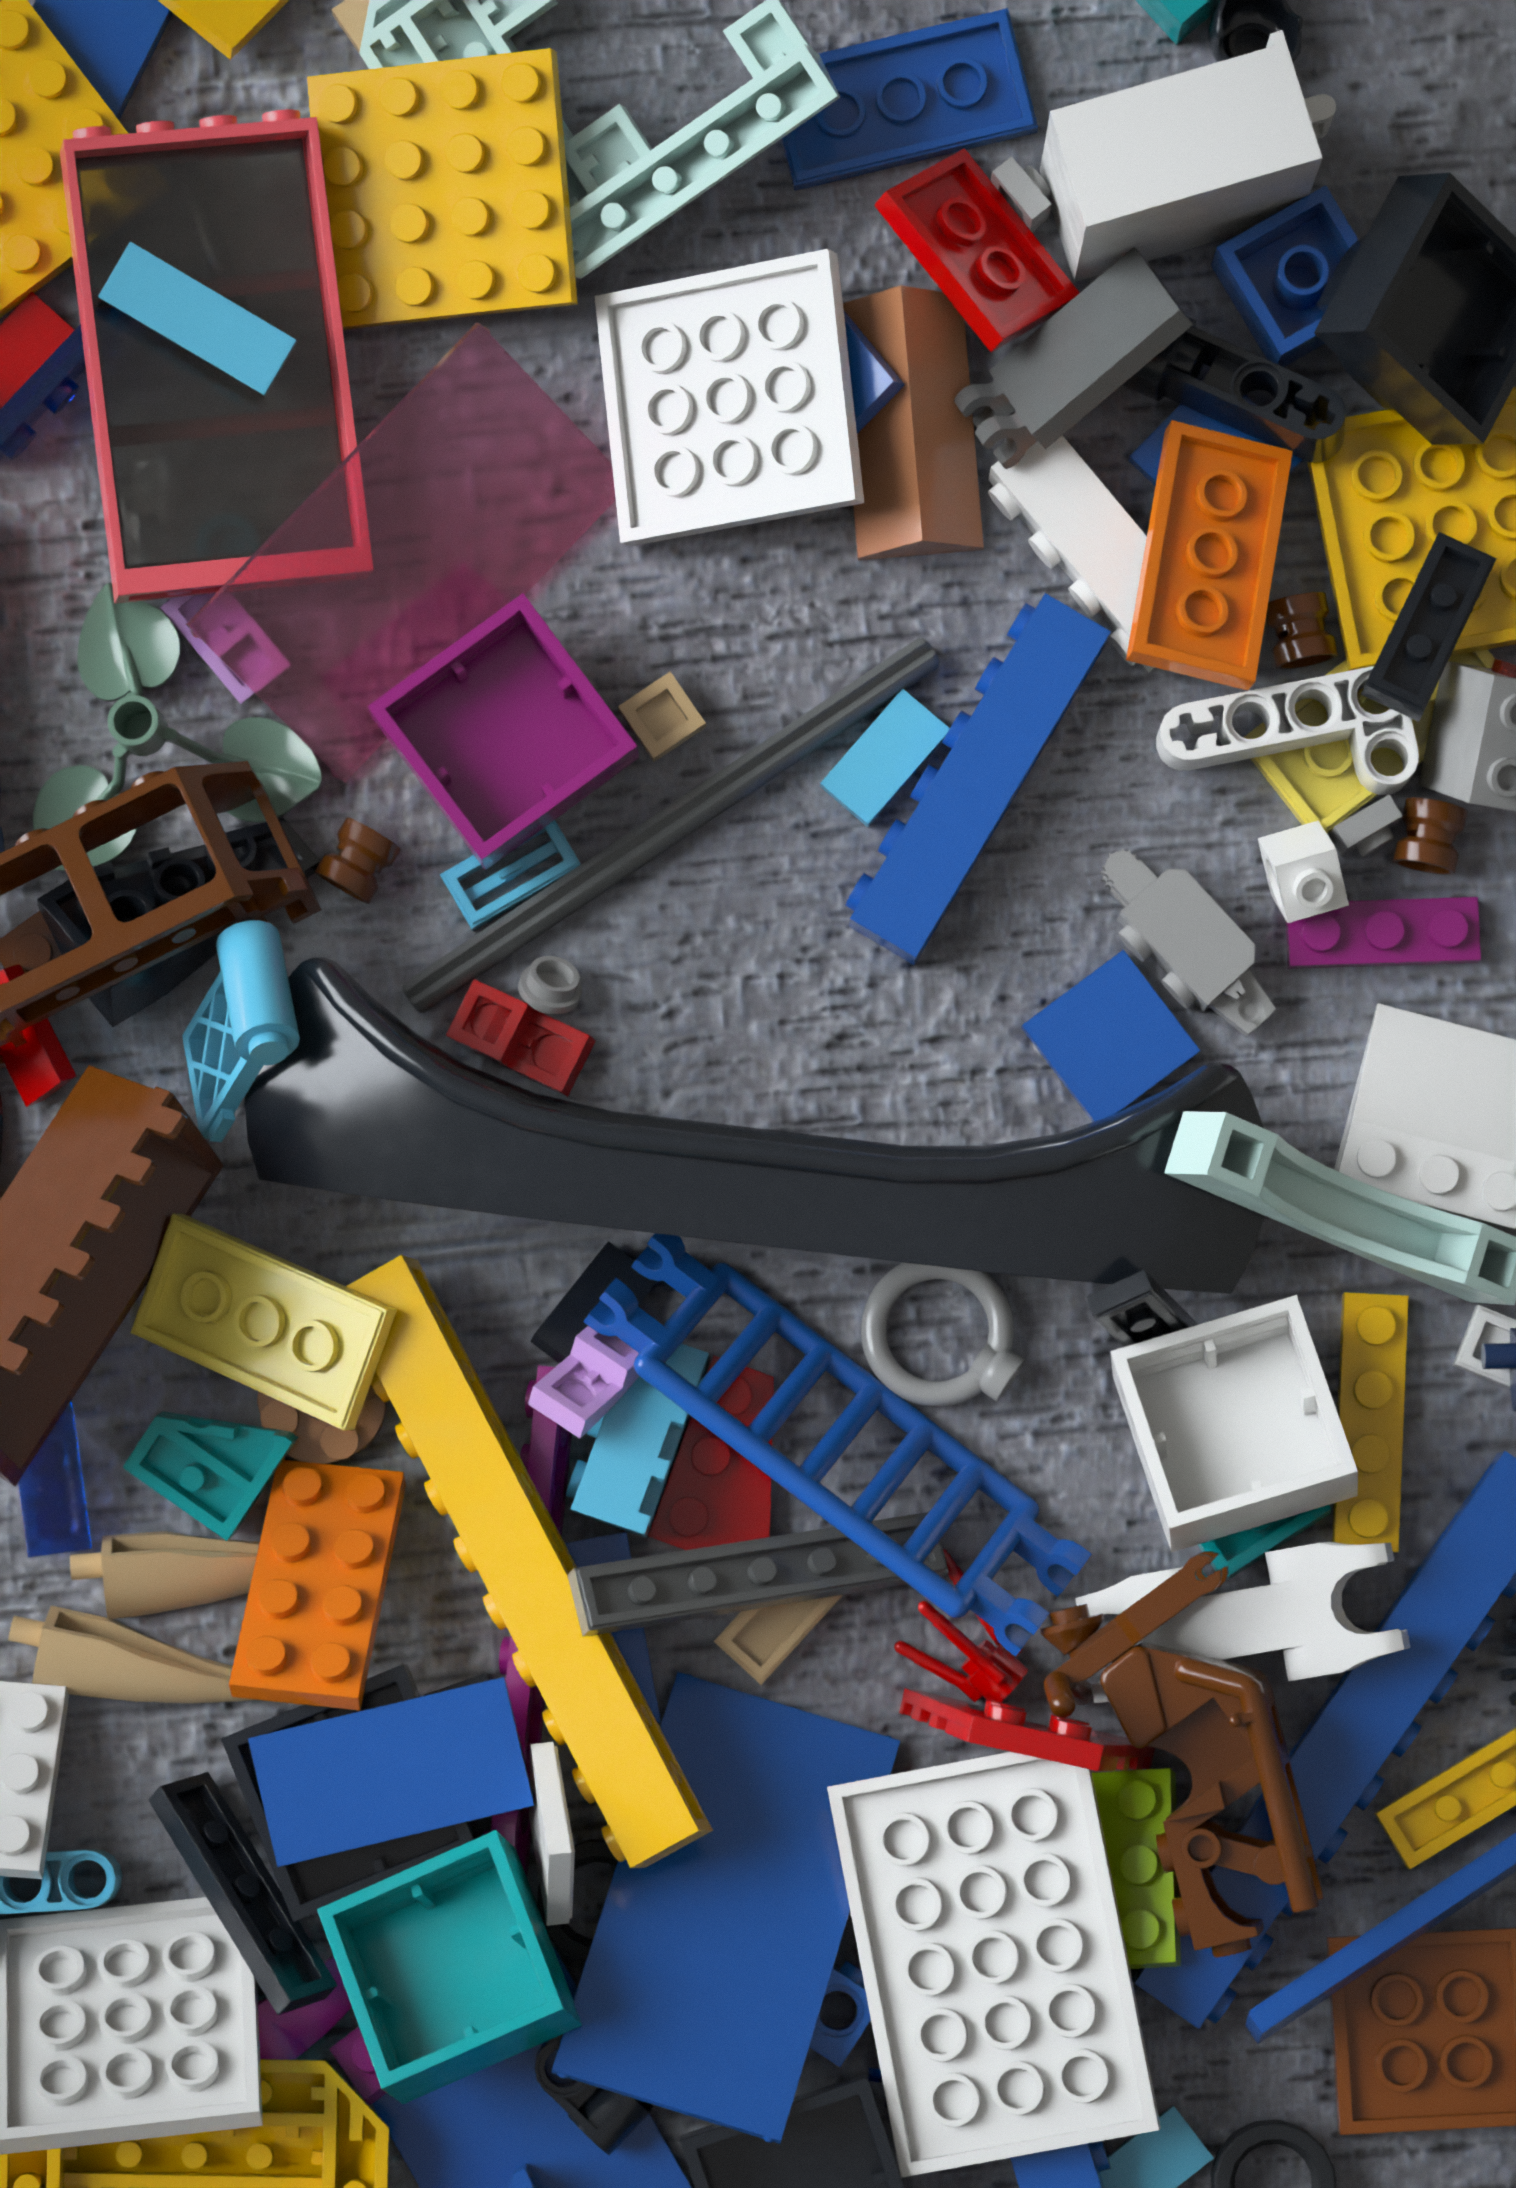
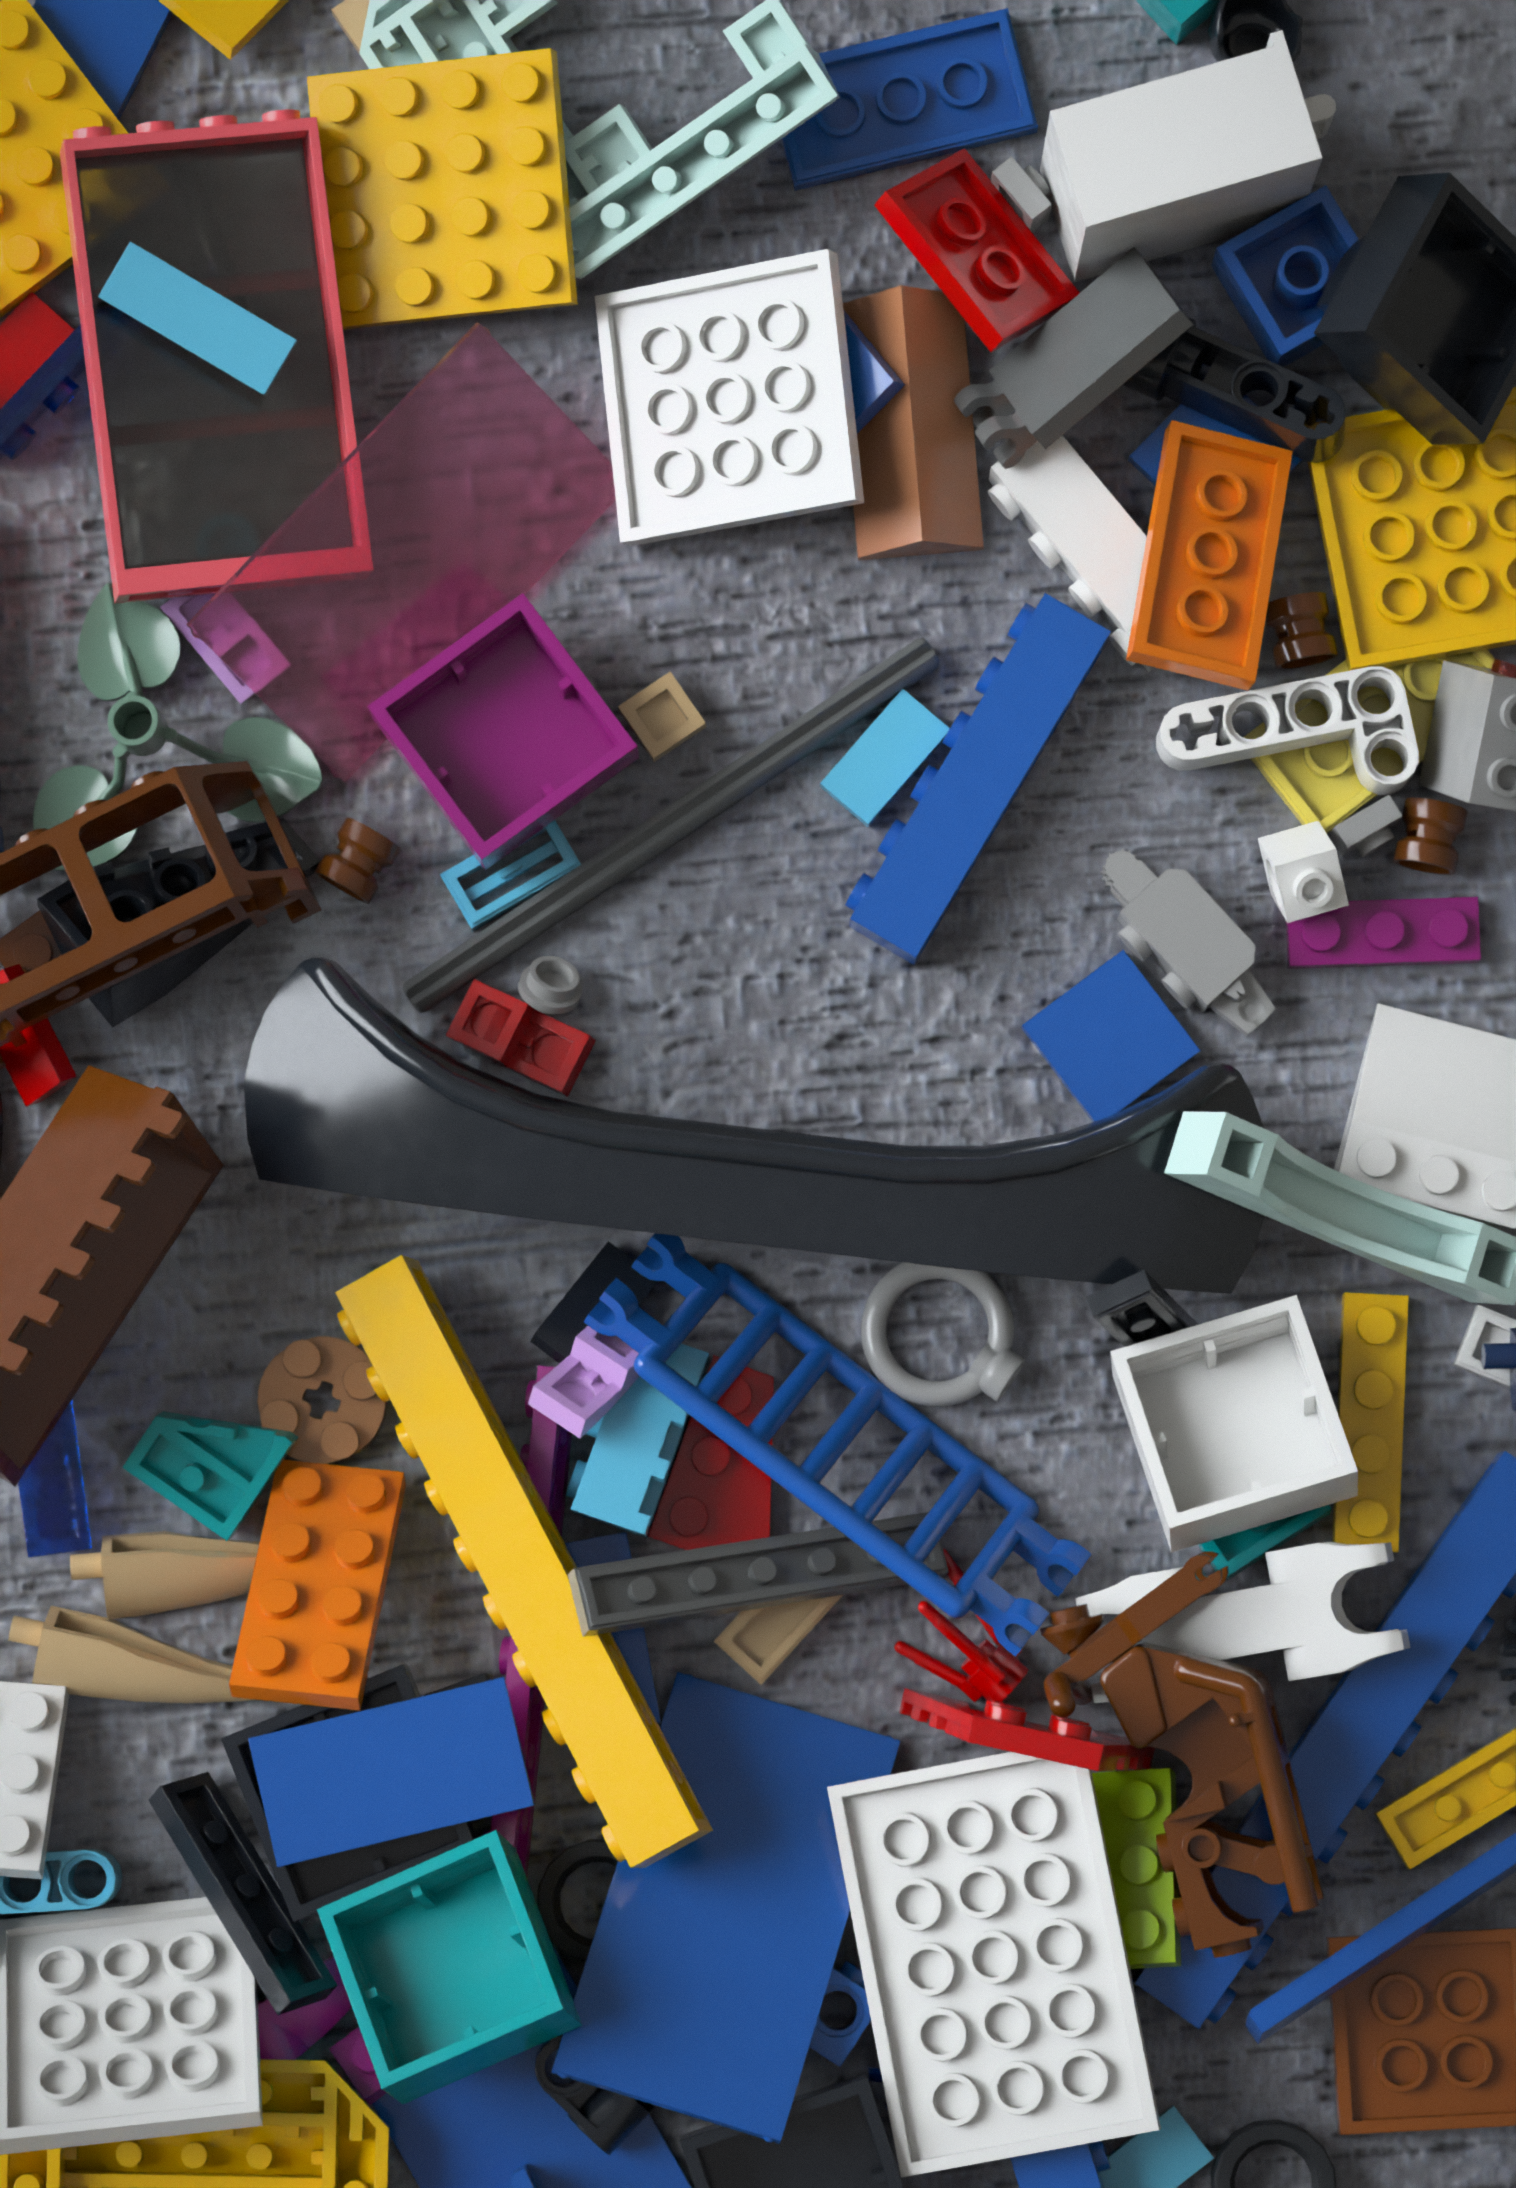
light yellow tile [130,1214,397,1431] -> none
medium azure piece [182,920,300,1142] -> none
white tile [529,1742,575,1926] -> none
black tile [1361,532,1497,722] -> none

